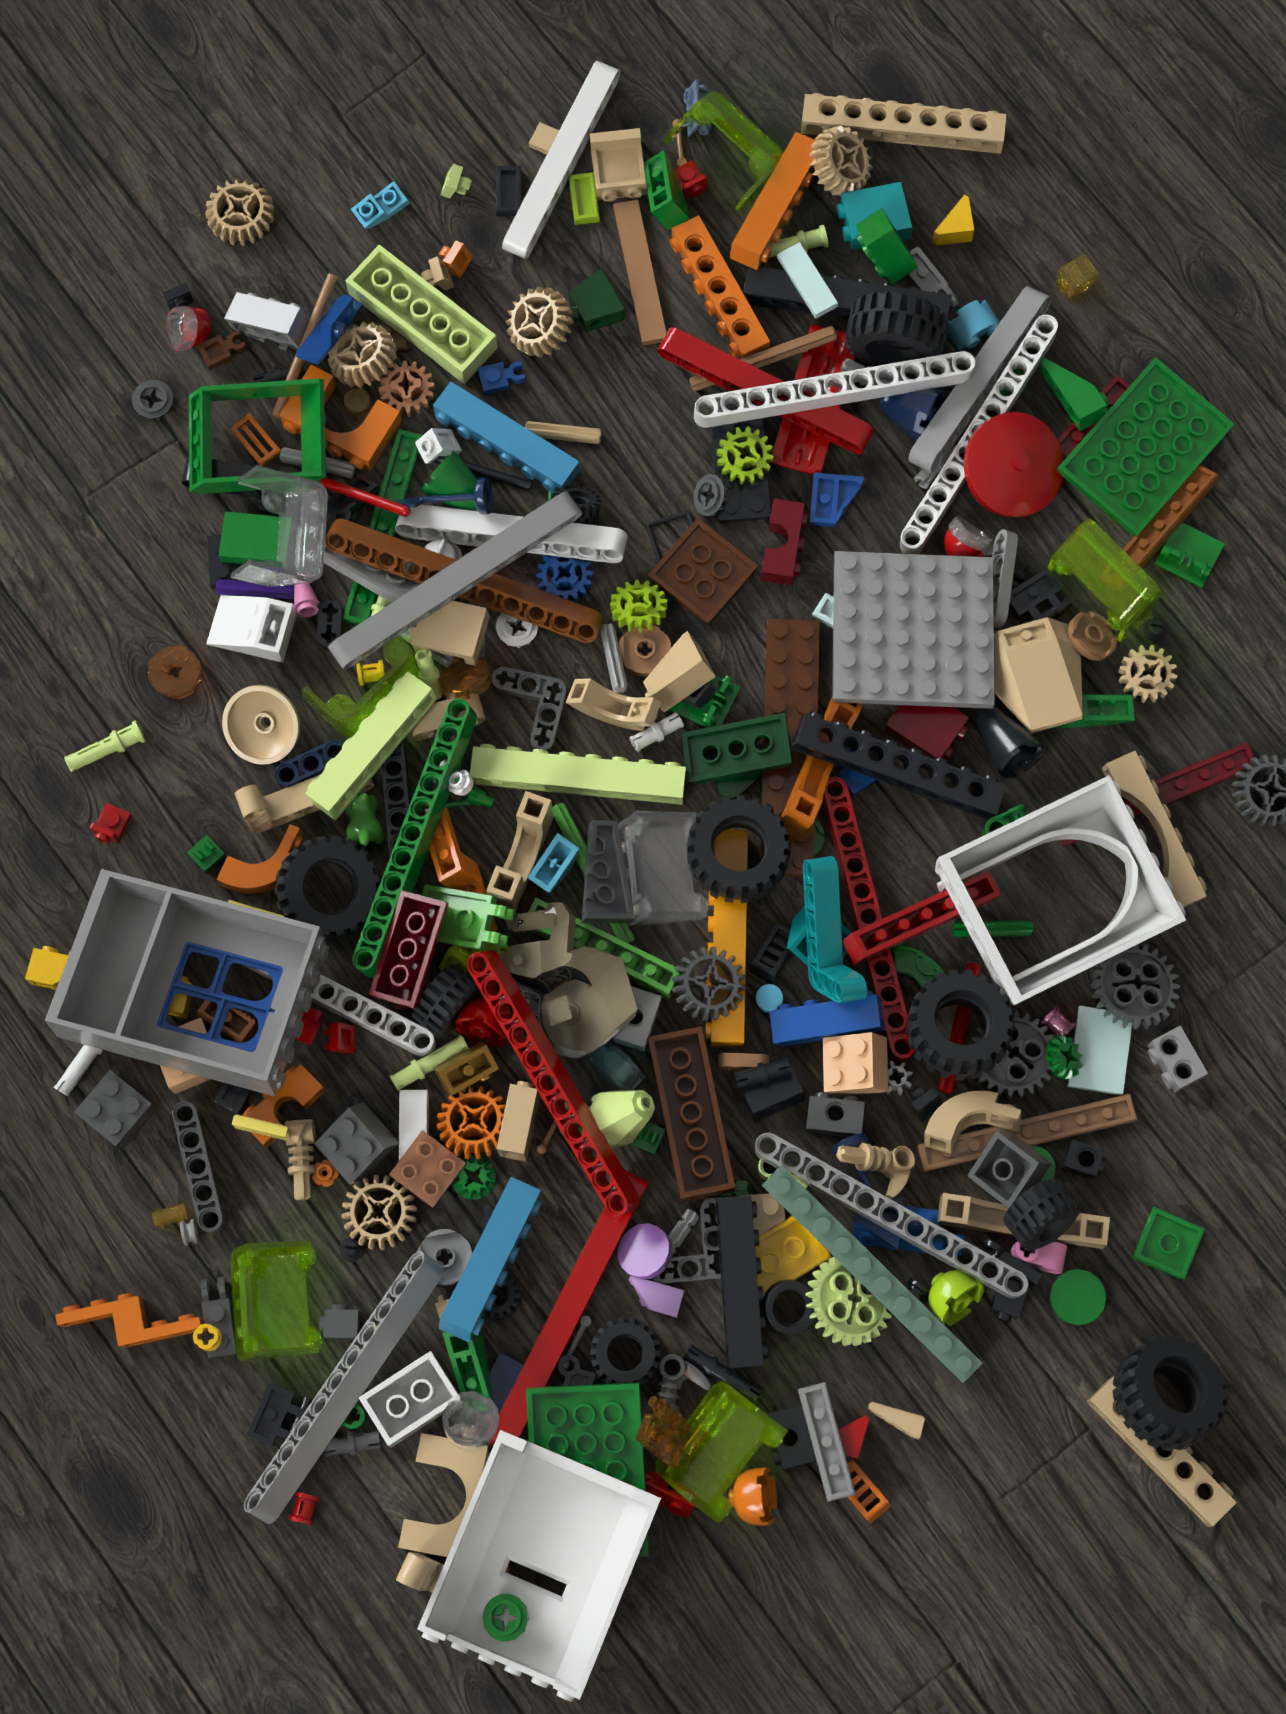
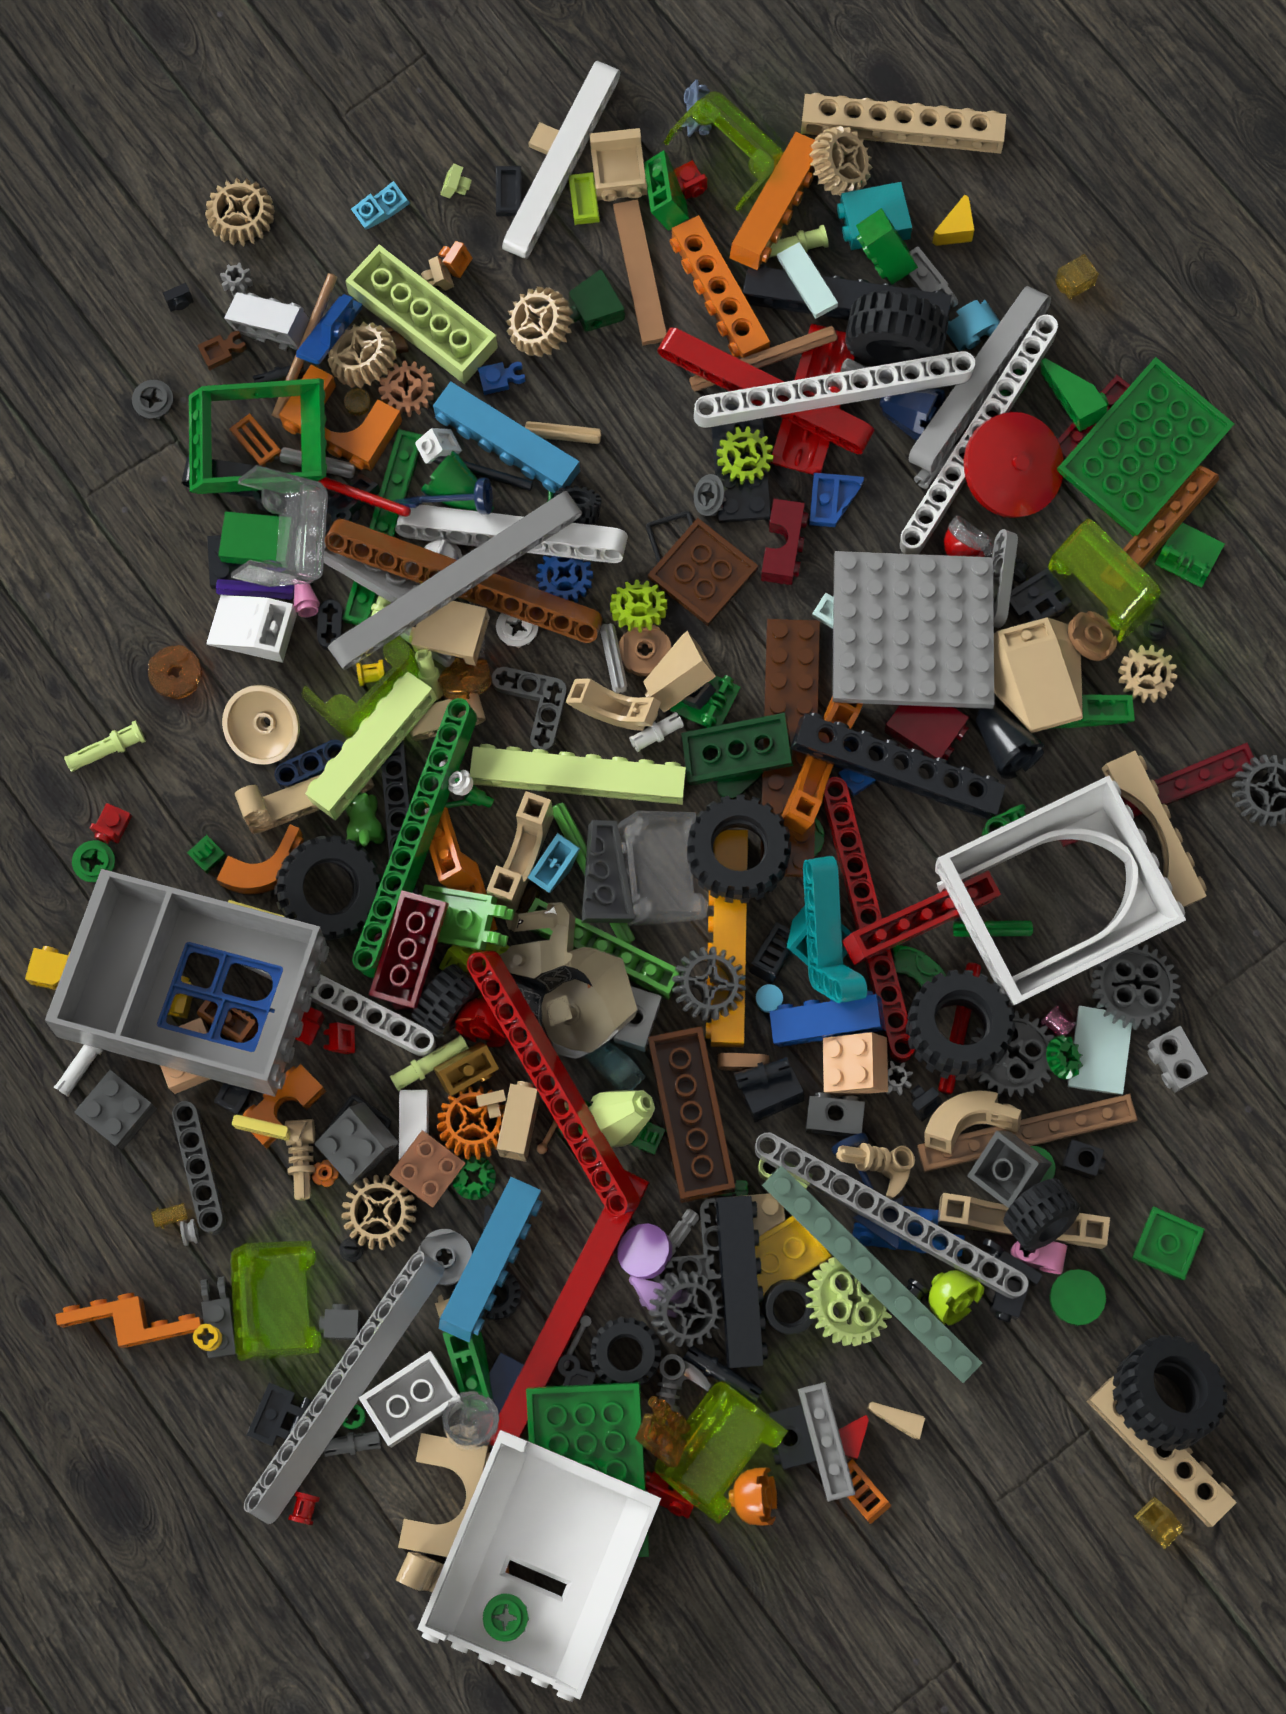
clear piece [166,306,212,352] -> none
medium nougat hinge [673,119,687,167] -> none
none -> green gear [72,840,115,883]
none -> light grey gear [220,263,253,297]
none -> tan tile [476,1090,506,1118]
none -> dark grey gear [648,1271,724,1347]
none -> clear yellow brick [1134,1497,1184,1550]

